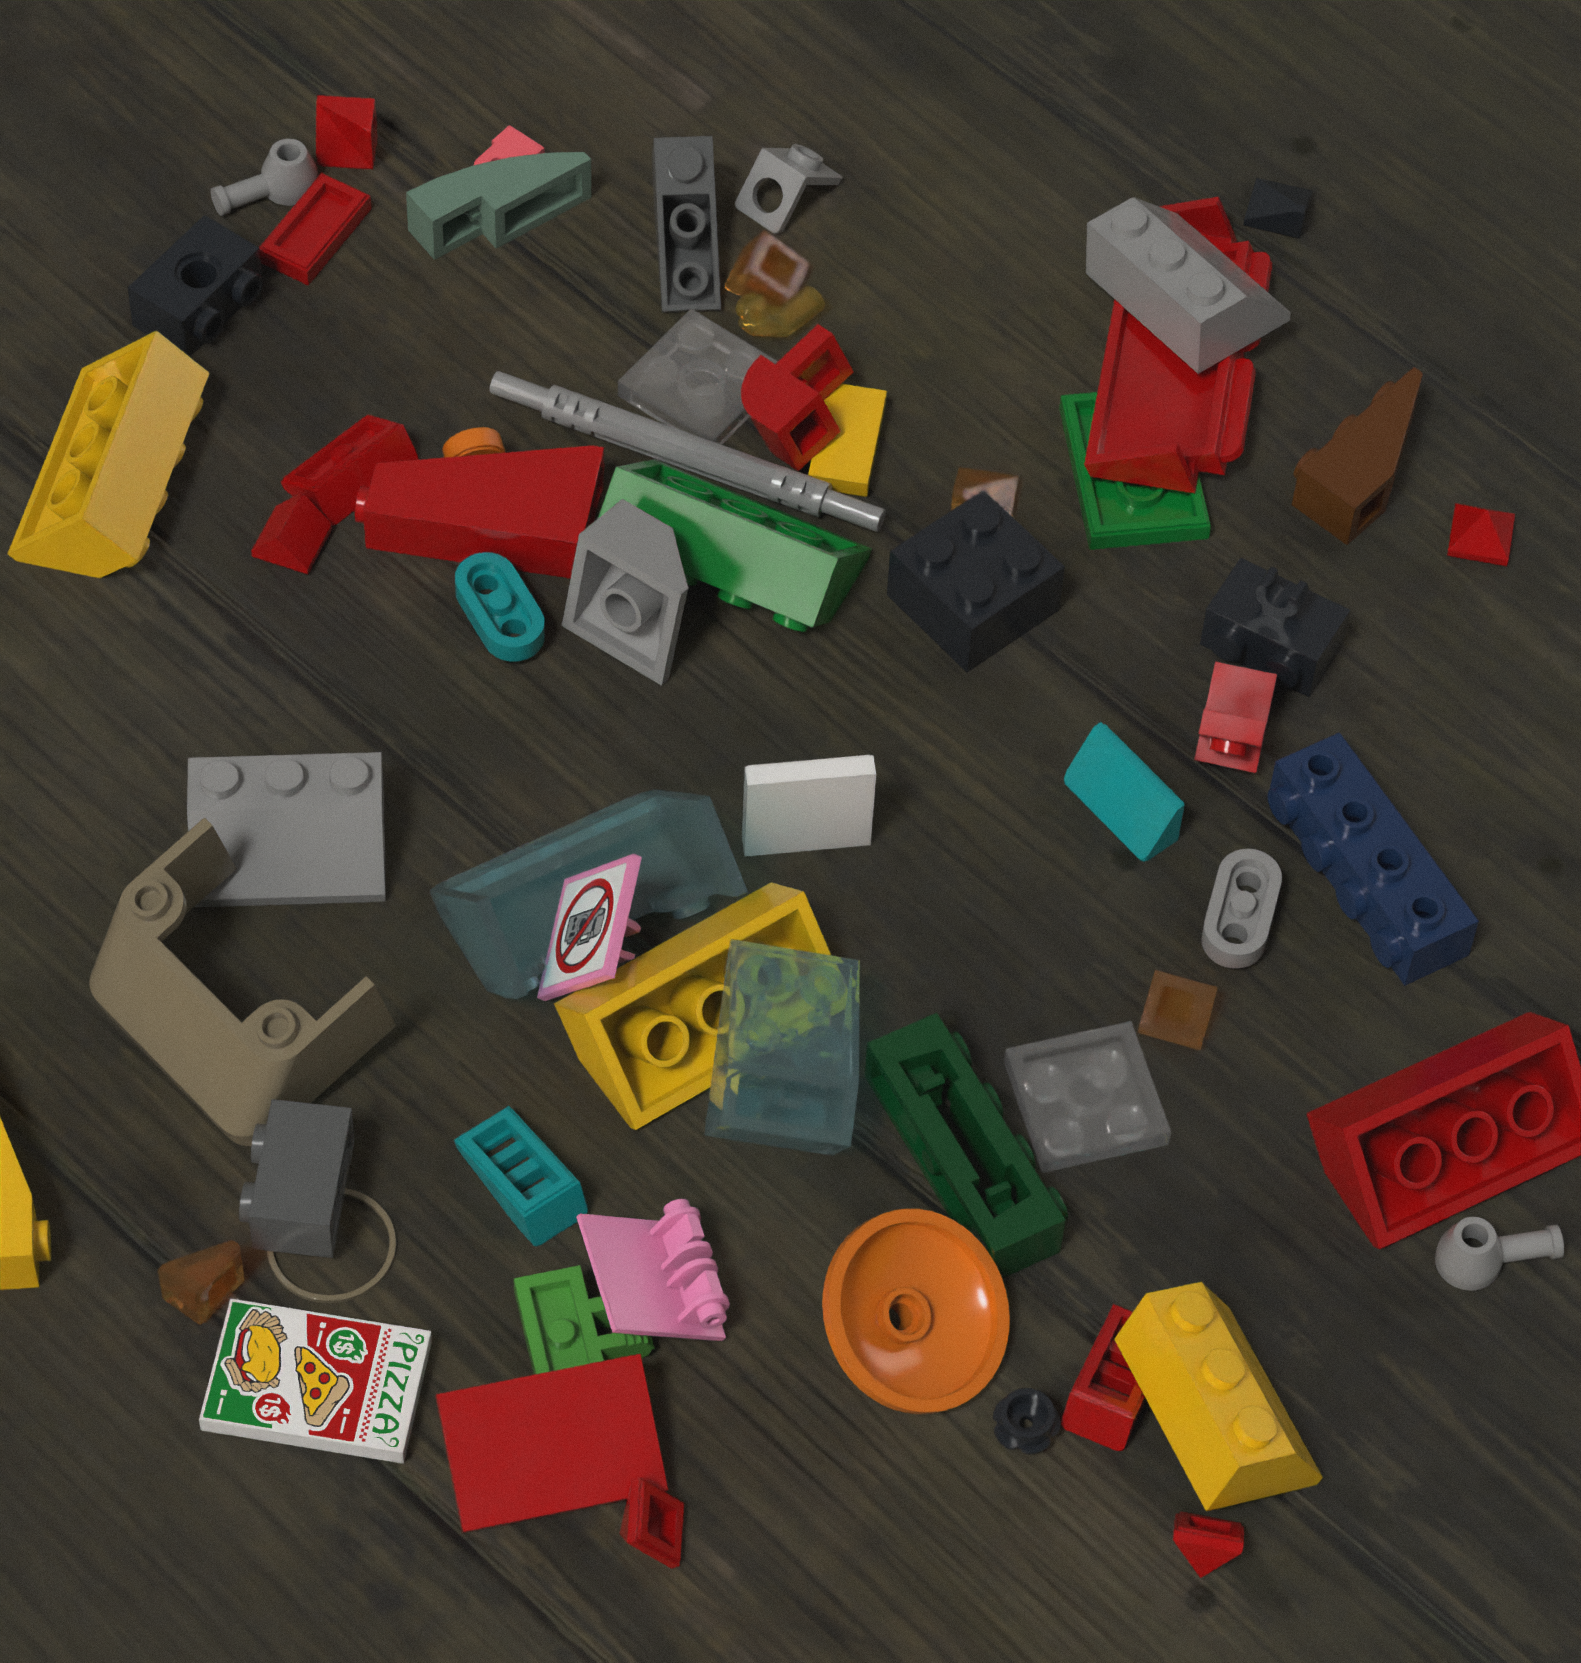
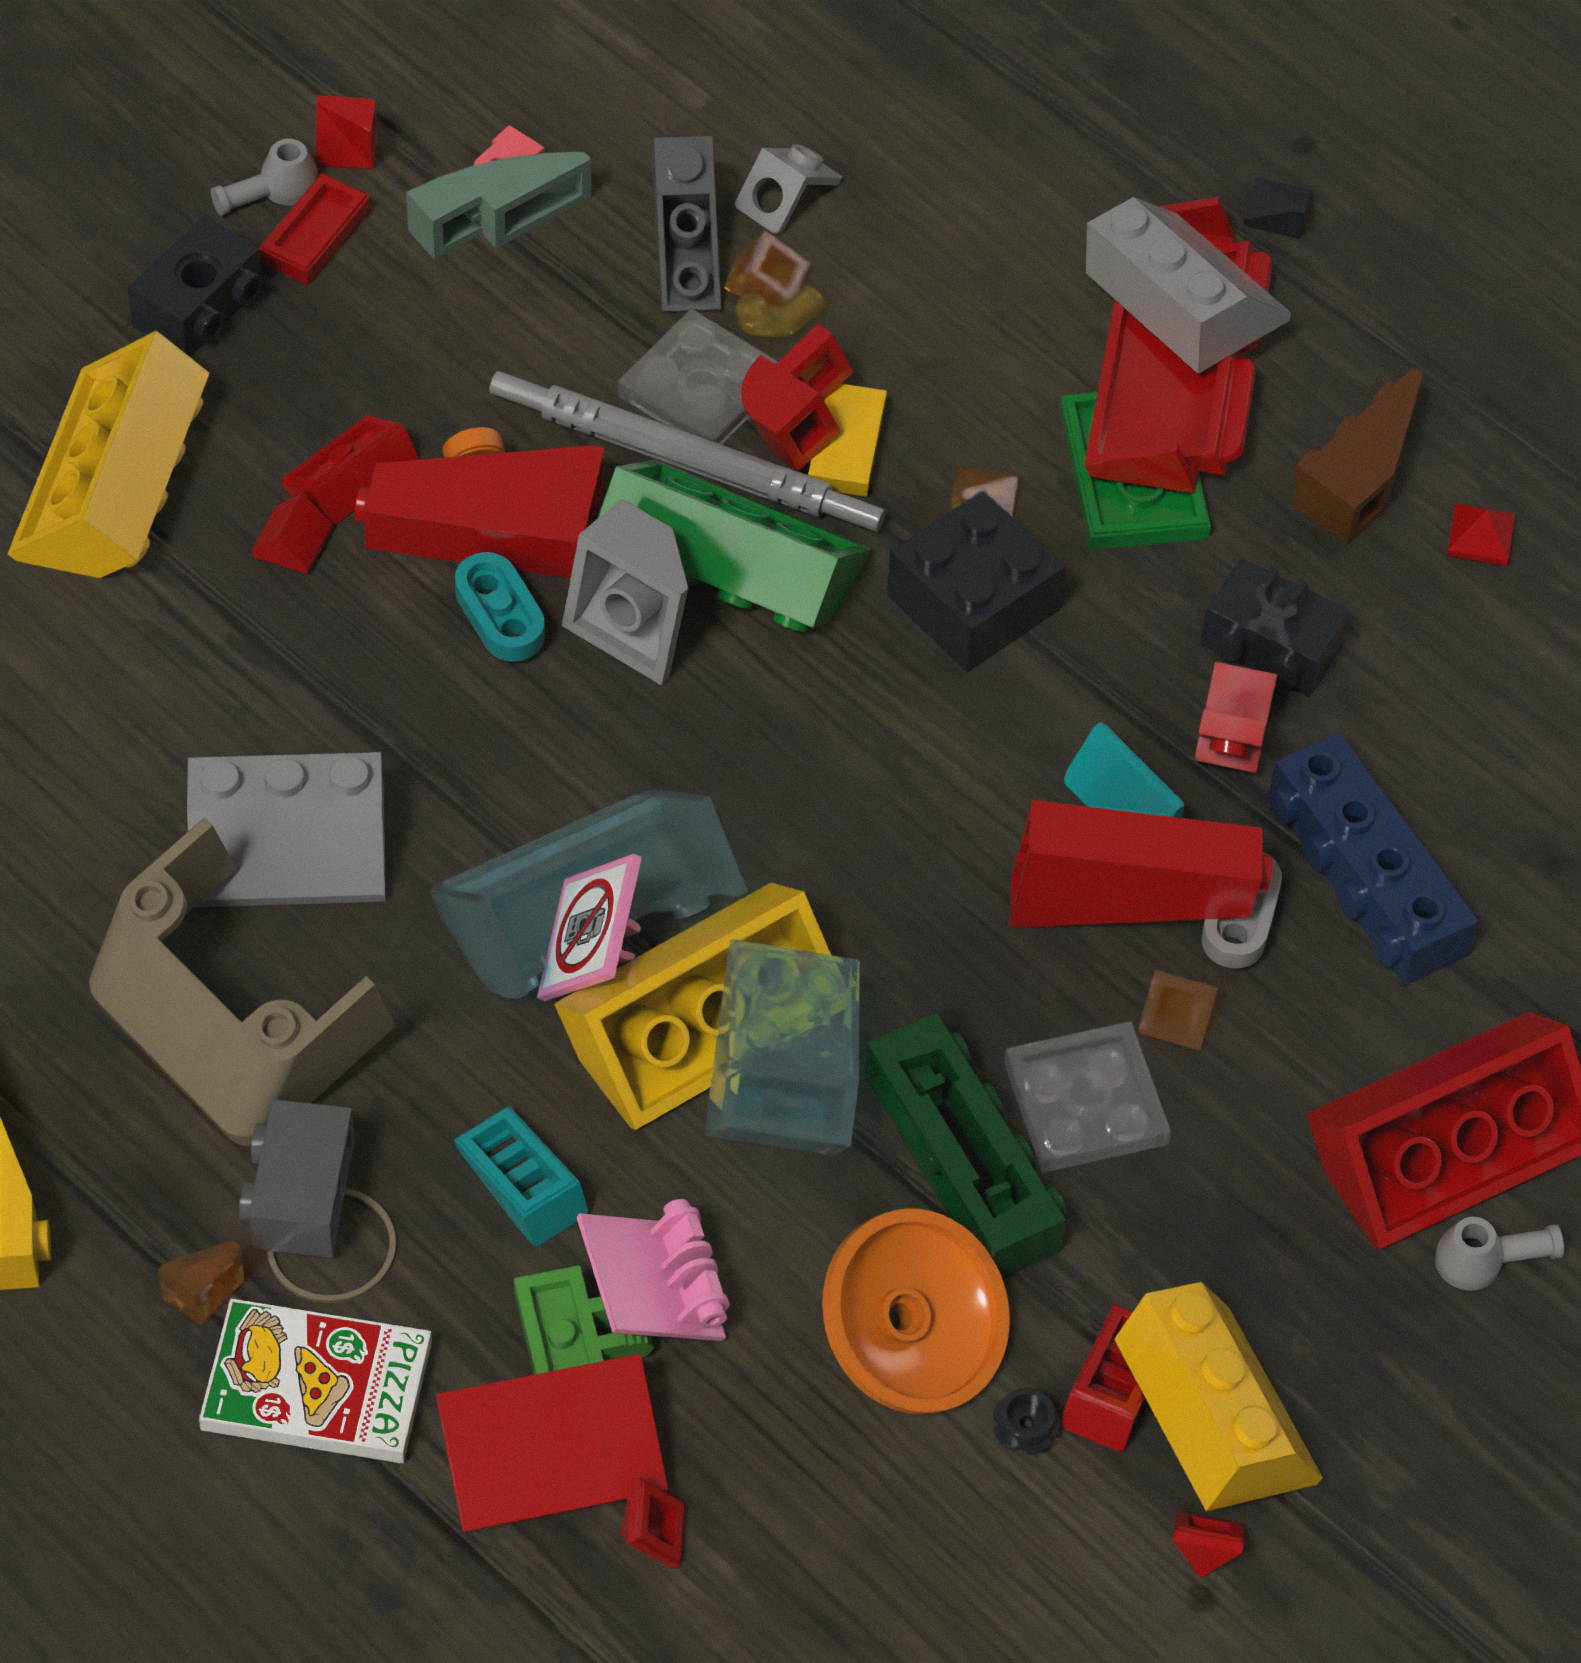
white tile [742,755,876,856] -> none
none -> red slope [1009,800,1272,927]

